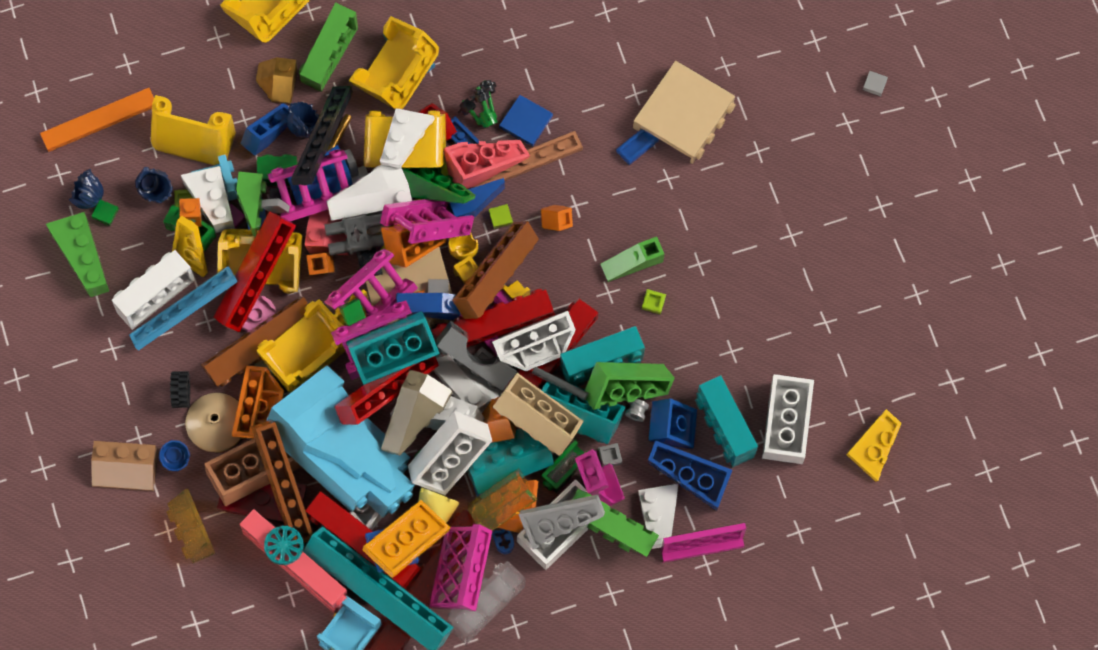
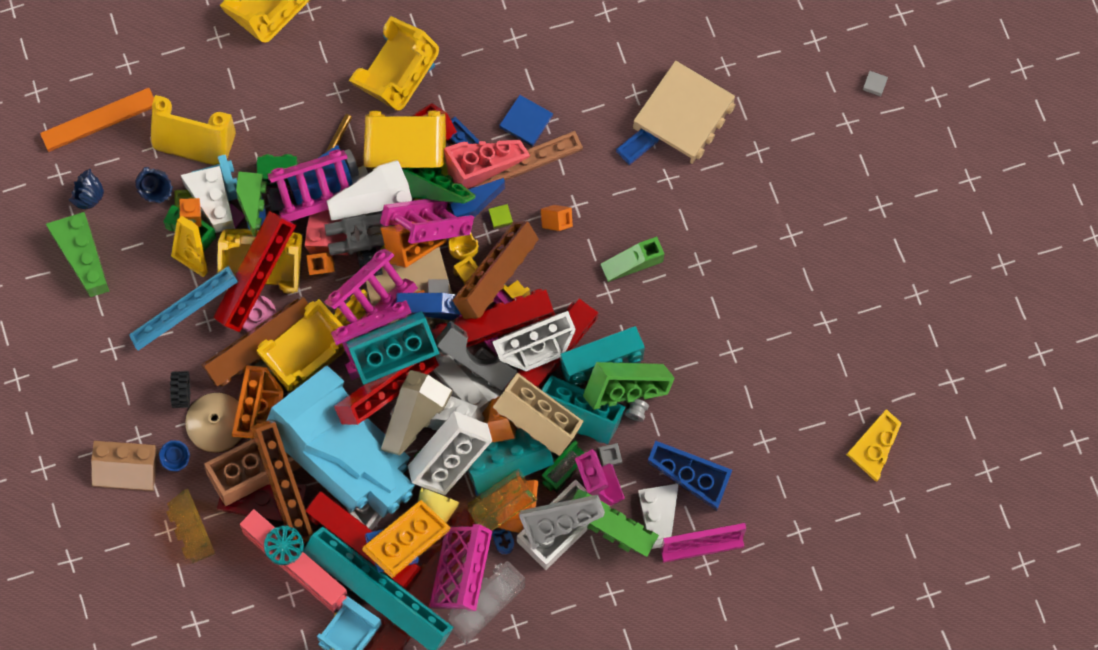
green tile [91,200,119,226] -> none
white brick [112,250,195,330] -> none
blue slope [240,103,289,155] -> none
pearl gold slope [256,57,298,105] -> none
light grey tile [261,198,290,214] -> none
dark blue hair [287,101,319,138] -> none
black plate [291,86,353,186] -> none
bright green wedge [299,2,358,92] -> none
green tile [339,298,366,326] -> none
white wing [380,108,435,168] -> none
plant [457,80,498,128] -> none
dark grey bar [532,367,589,400] -> none
lime tile [642,289,666,315] -> none
blue slope [649,398,697,449] -> none
teal brick [695,375,758,467] -> none
white brick [762,374,814,464] -> none

